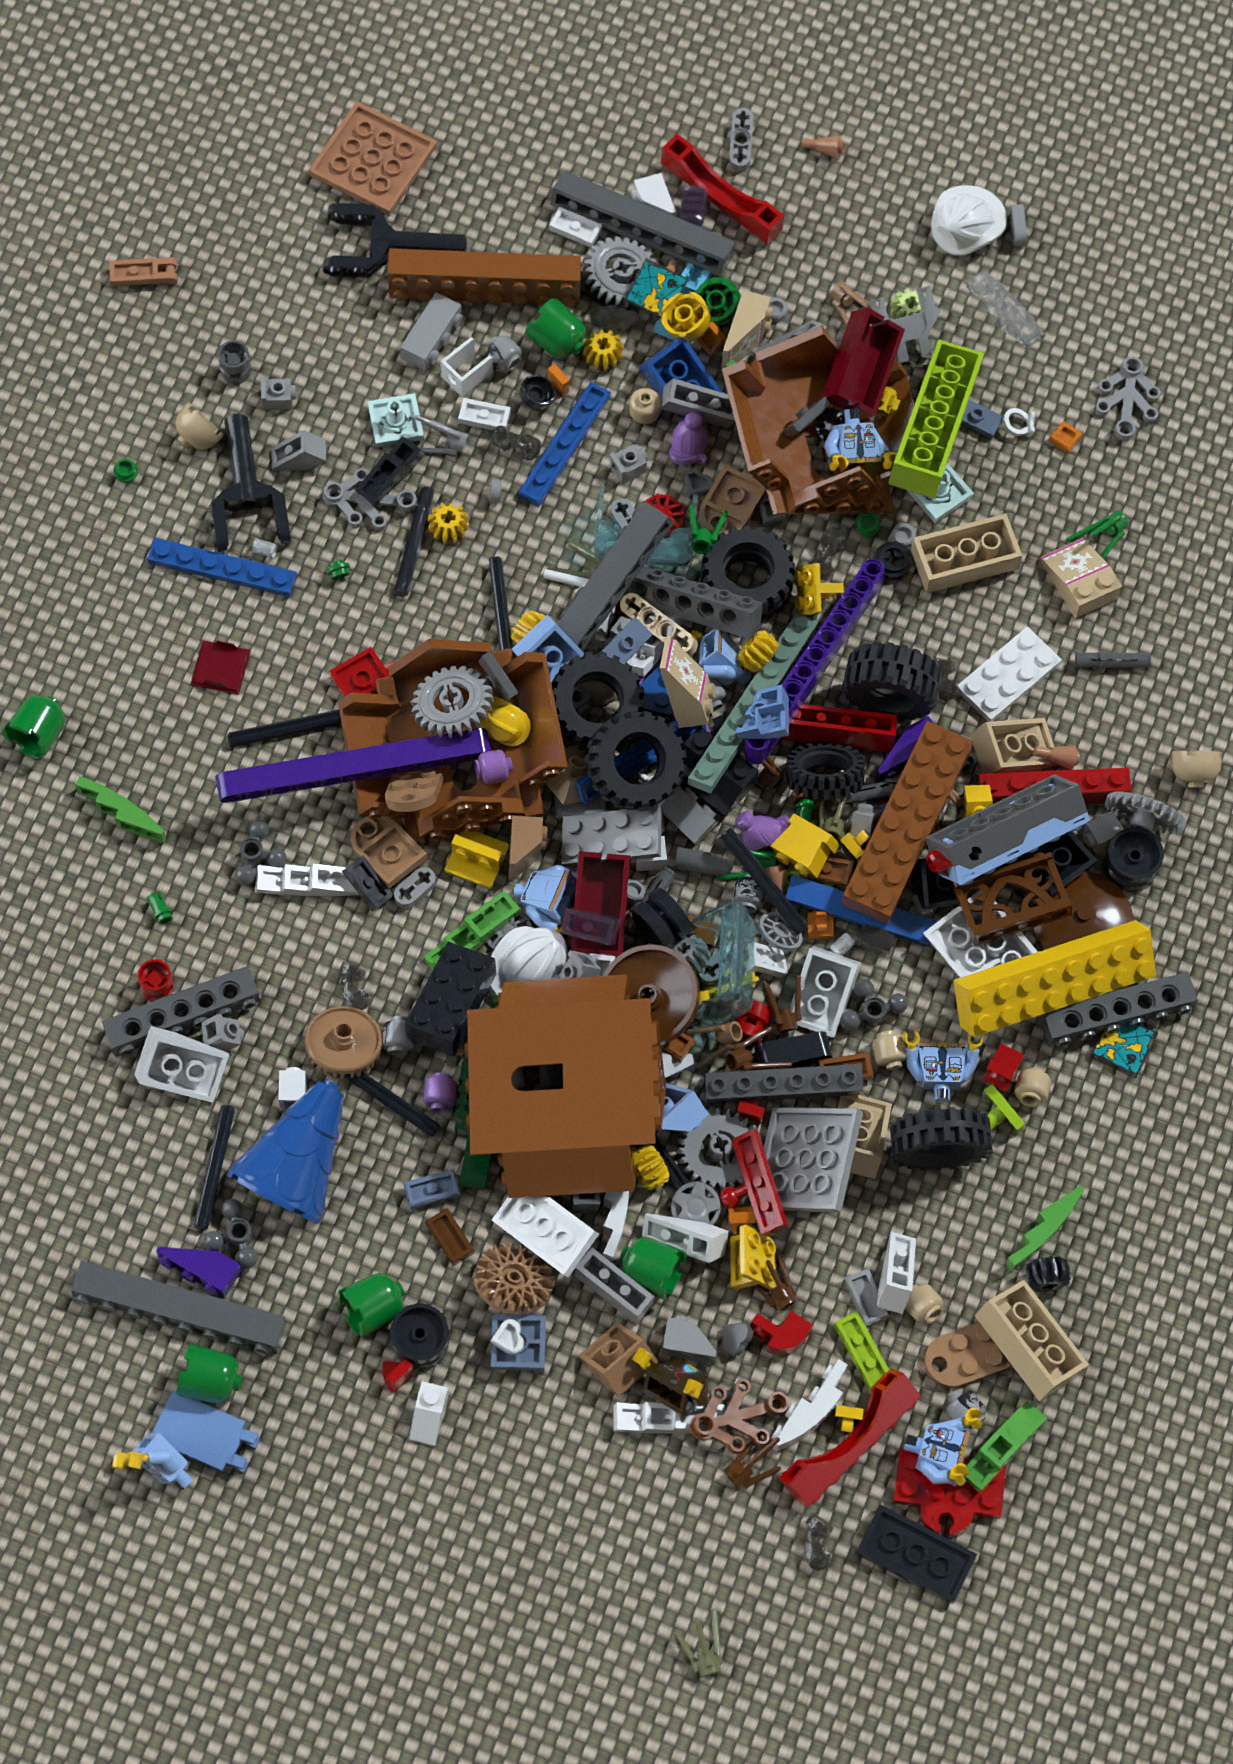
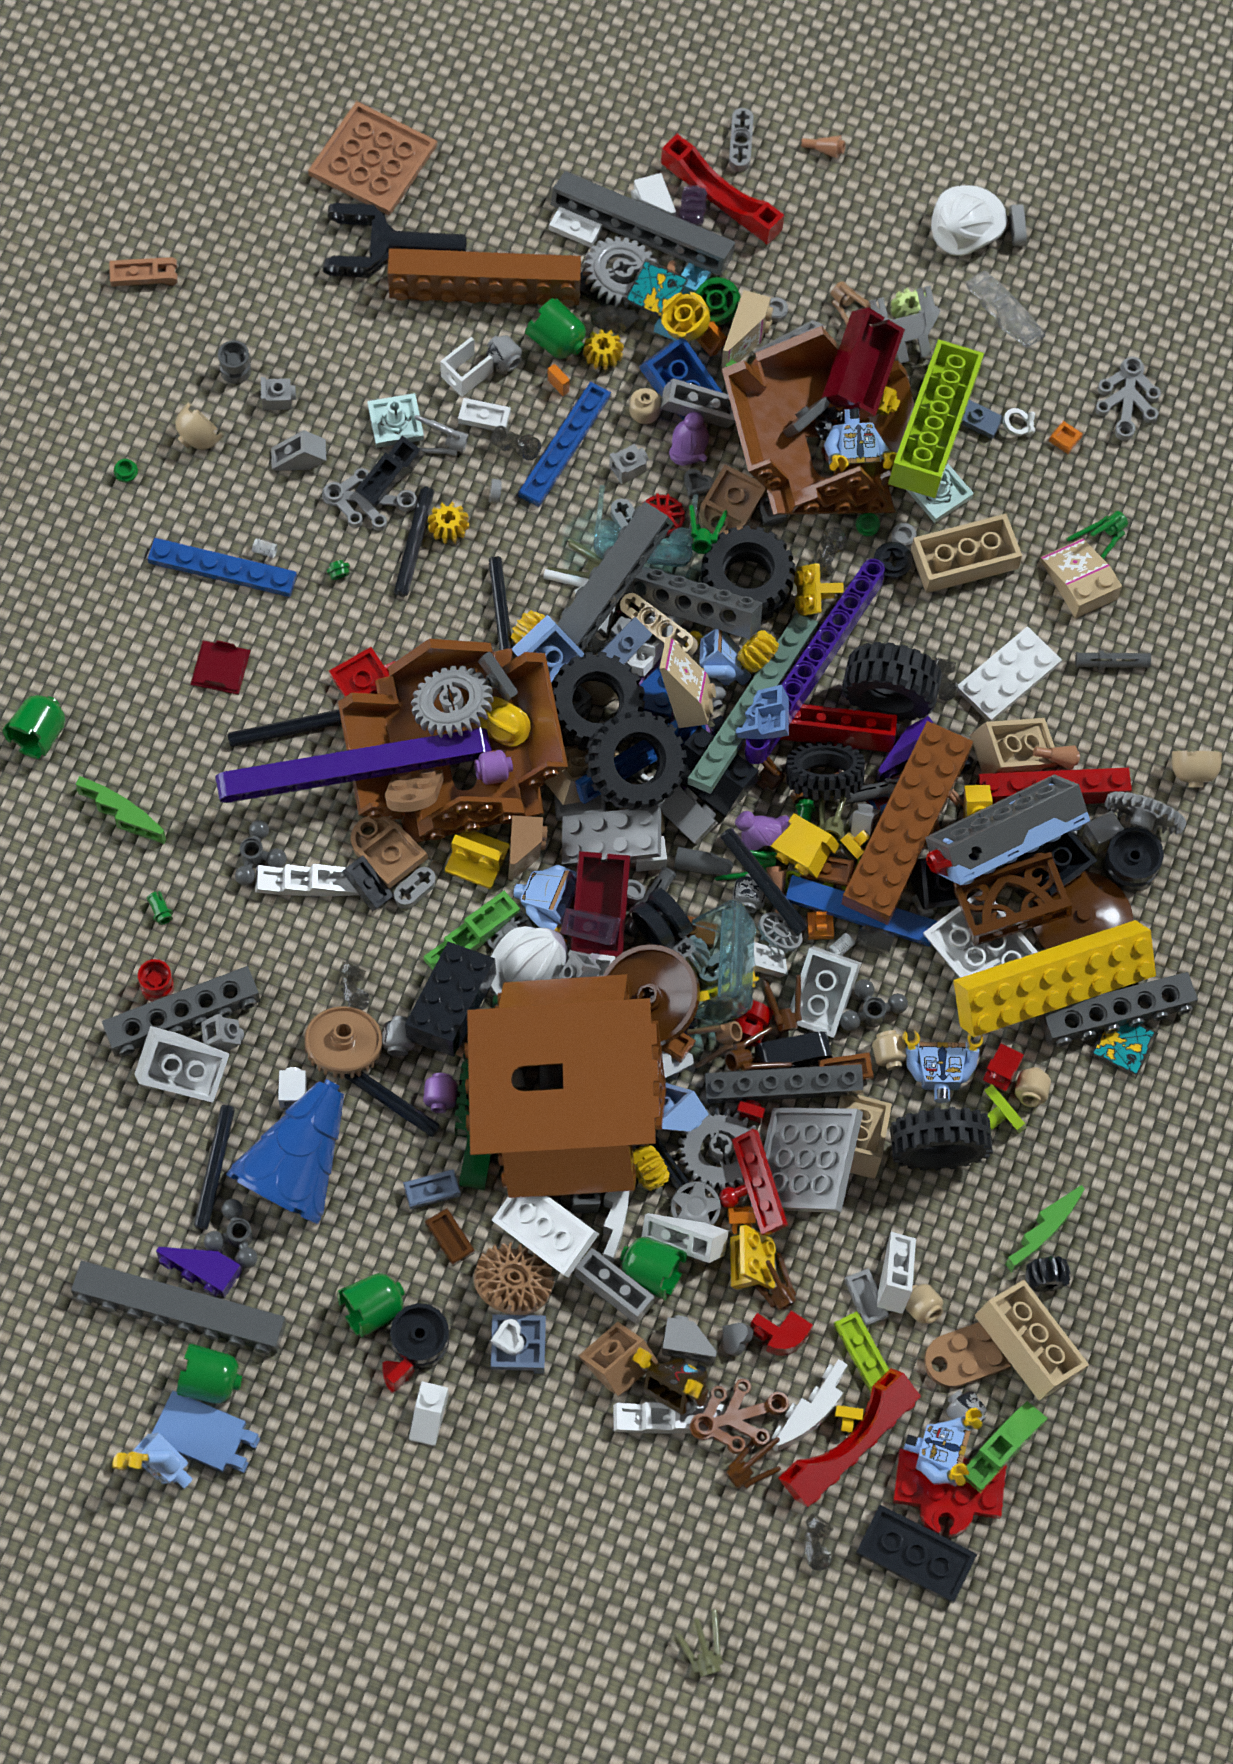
black piece [211,414,291,552] -> none
light grey brick [400,293,463,371] -> none
black hair [519,374,556,411] -> none

